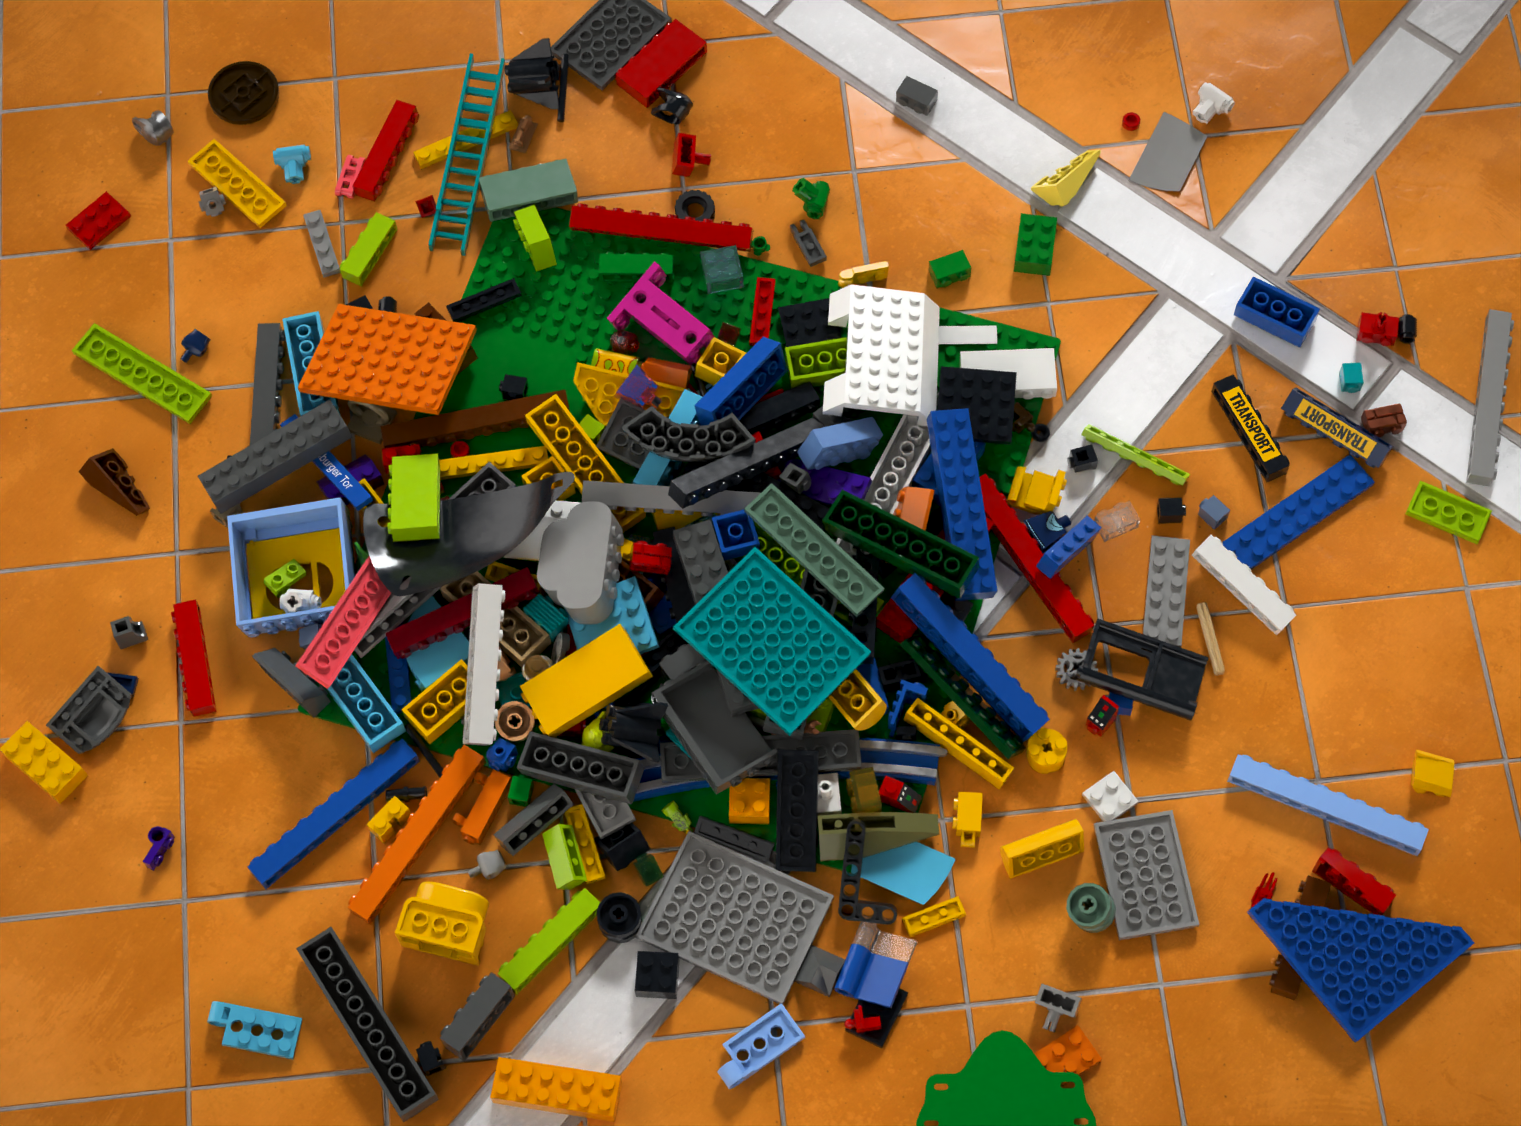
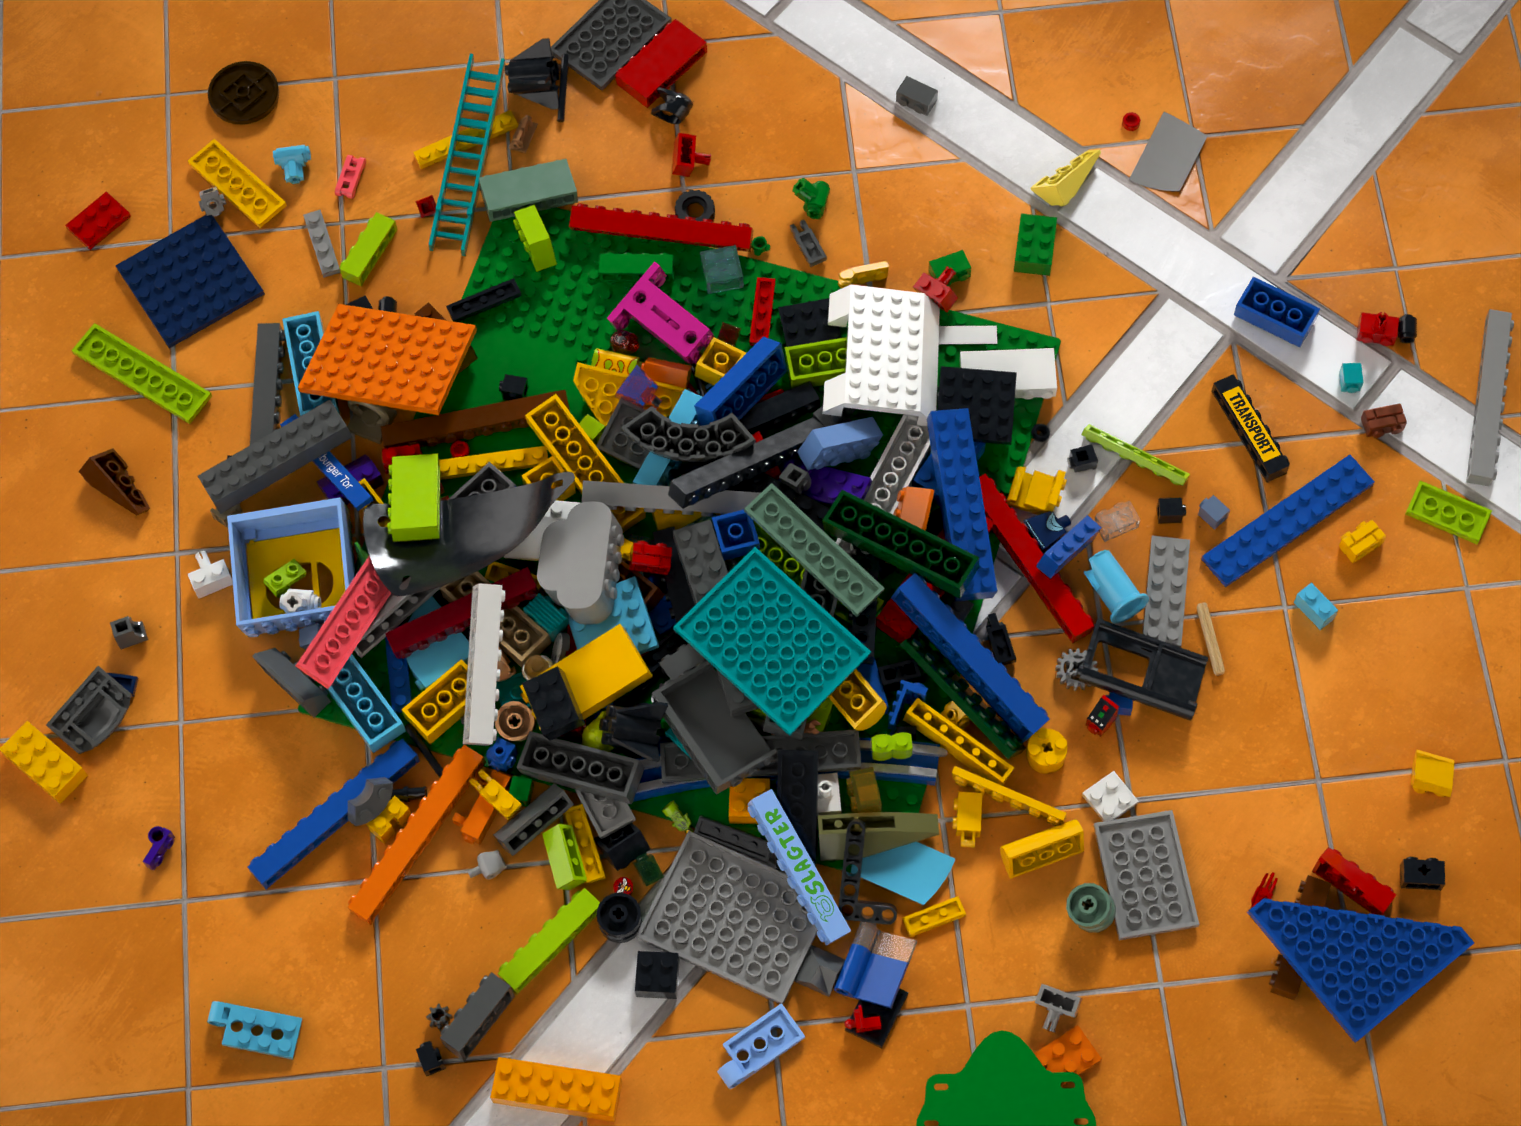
flat silver helmet [132,110,174,146] -> none
red brick [171,599,217,717] -> none
dark blue piece [180,329,211,363] -> none
dark grey brick [296,927,439,1122] -> none
red brick [352,100,419,202] -> none
yellow brick [395,881,489,966] -> none
slope [878,776,922,813] -> none
dark brown piece [1012,402,1035,434] -> none
white brick [1192,535,1296,636] -> none
white piece [1193,82,1235,124] -> none
light blue brick [1227,754,1429,856] -> none
brick [1281,388,1394,468] -> none
none -> dark blue plate [115,215,265,348]
none -> white brick [188,551,233,599]
none -> dark grey brick [348,777,393,826]
none -> dark grey gear [426,1004,453,1031]
none -> yellow hinge [469,770,522,820]
none -> black brick [522,666,586,741]
none -> tile [613,877,634,895]
none -> light blue brick [747,789,851,946]
none -> lime brick [871,732,913,761]
none -> red brick [913,266,958,312]
none -> yellow plate [952,766,1067,826]
none -> black hinge [986,613,1016,665]
none -> medium azure piece [1084,550,1149,624]
none -> medium azure brick [1294,582,1338,630]
none -> yellow brick [1339,520,1386,563]
none -> black brick [1400,857,1445,890]

